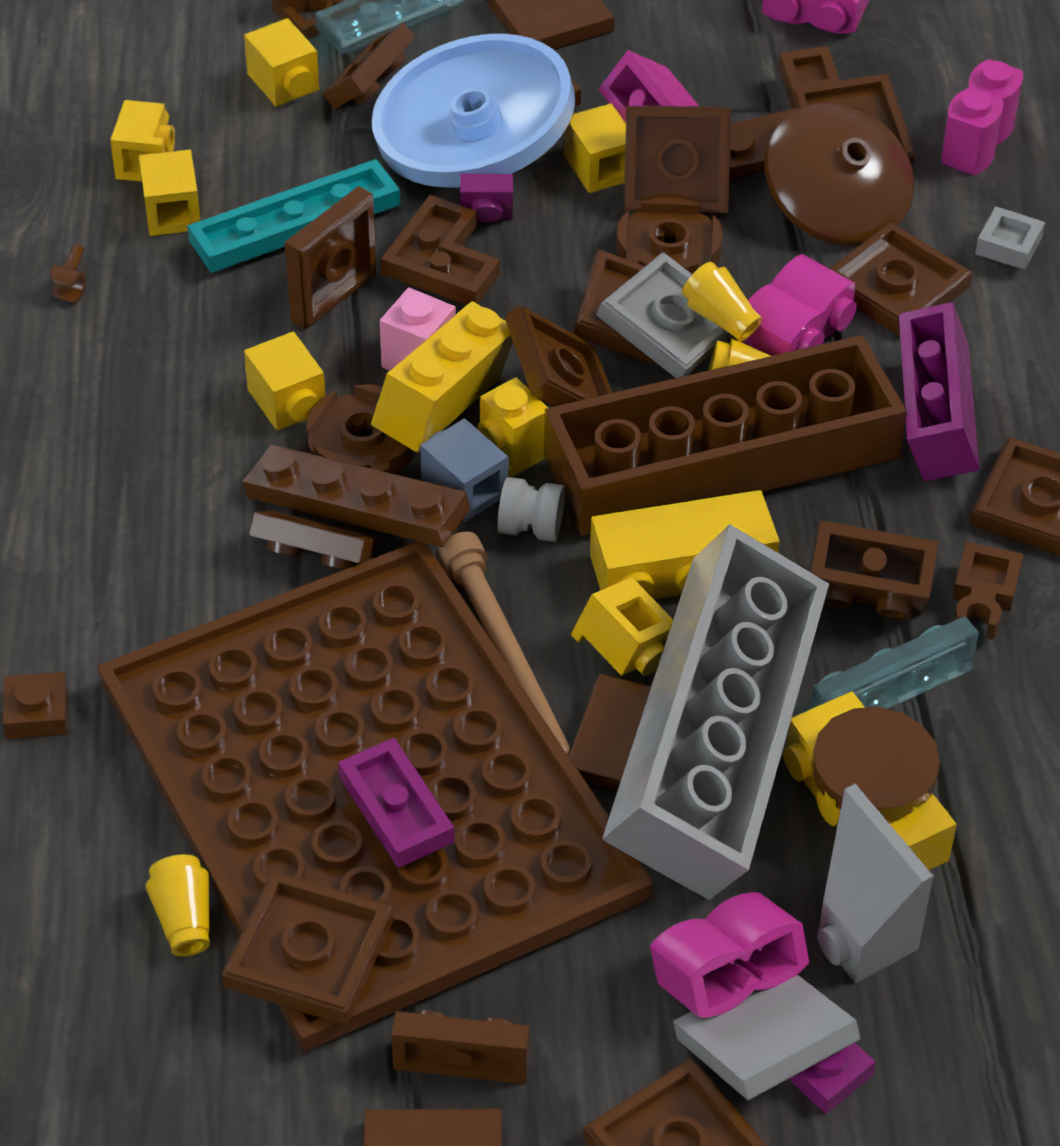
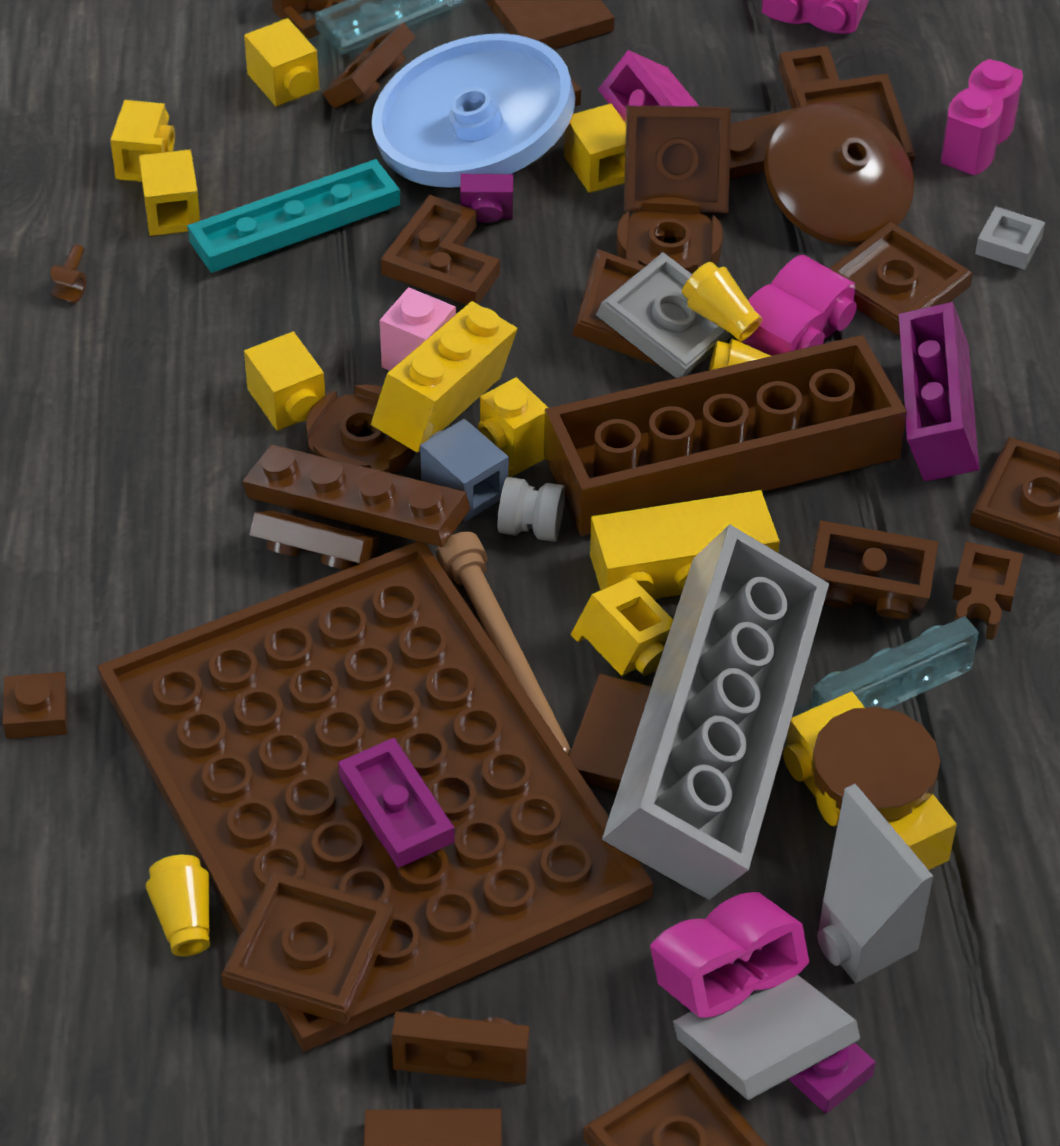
reddish brown tile [285,186,376,330] -> none
reddish brown tile [505,305,612,406] -> none

